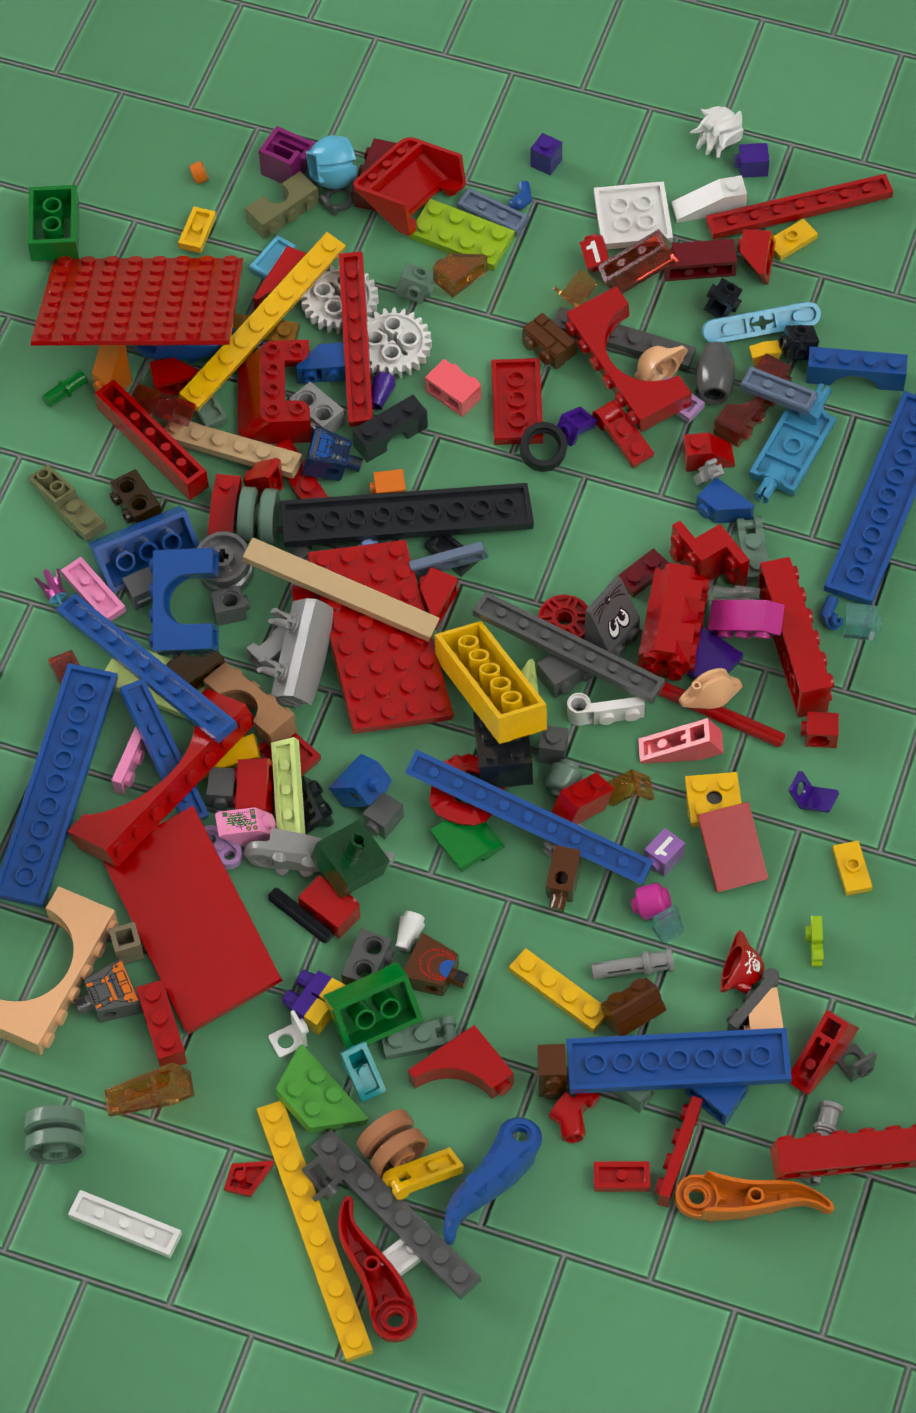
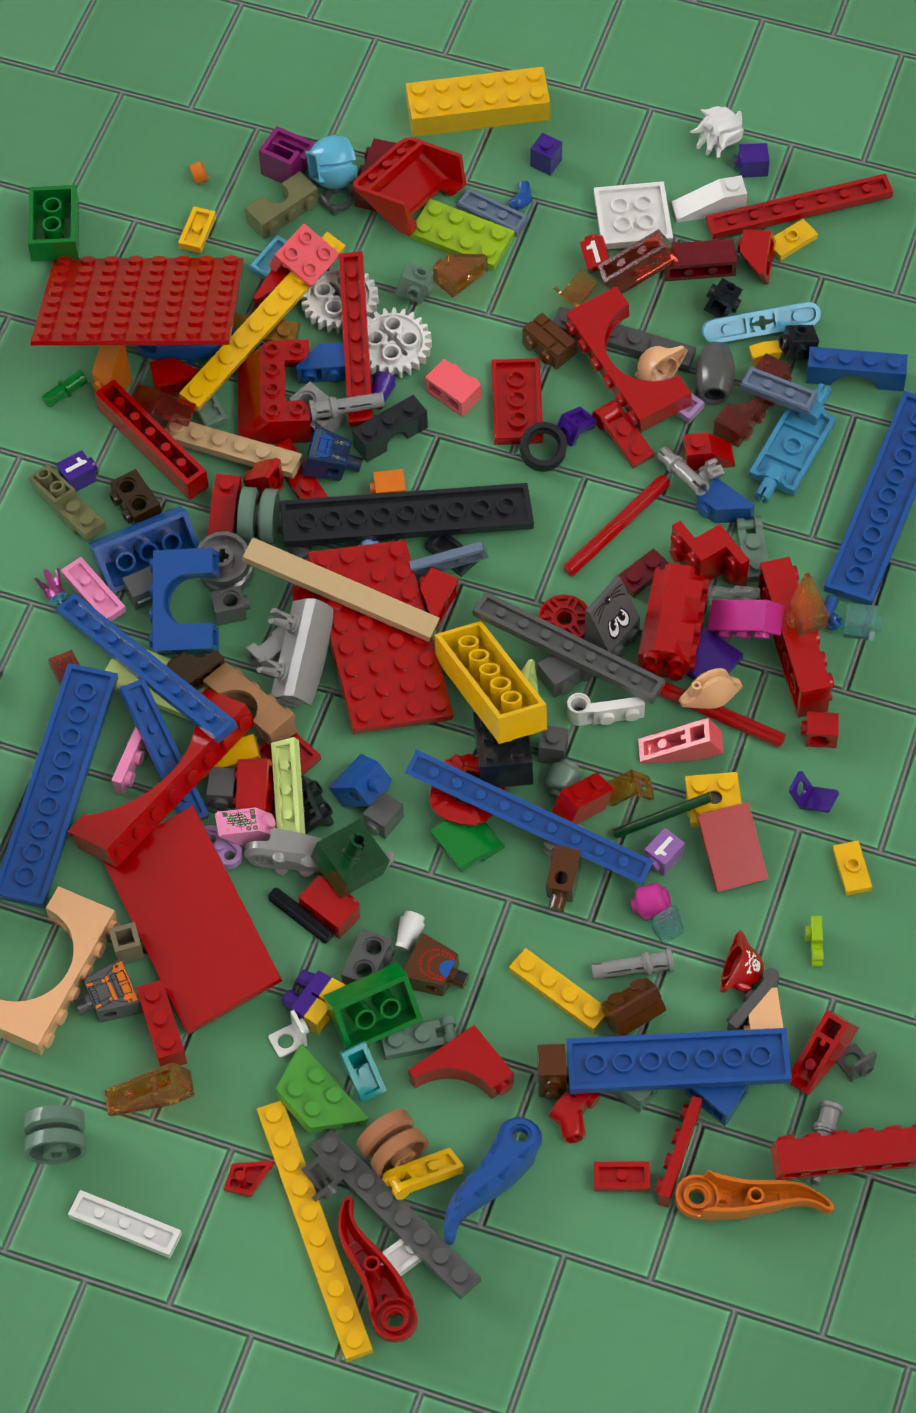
none -> dark purple brick [56,450,98,492]
none -> coral bracket [269,224,339,287]
none -> light grey pin [309,392,385,422]
none -> yellow brick [406,67,550,137]
none -> red axle [563,474,670,576]
none -> dark green bar [613,792,713,839]
none -> light grey pin [657,447,709,496]
none -> clear orange slope [786,573,829,636]

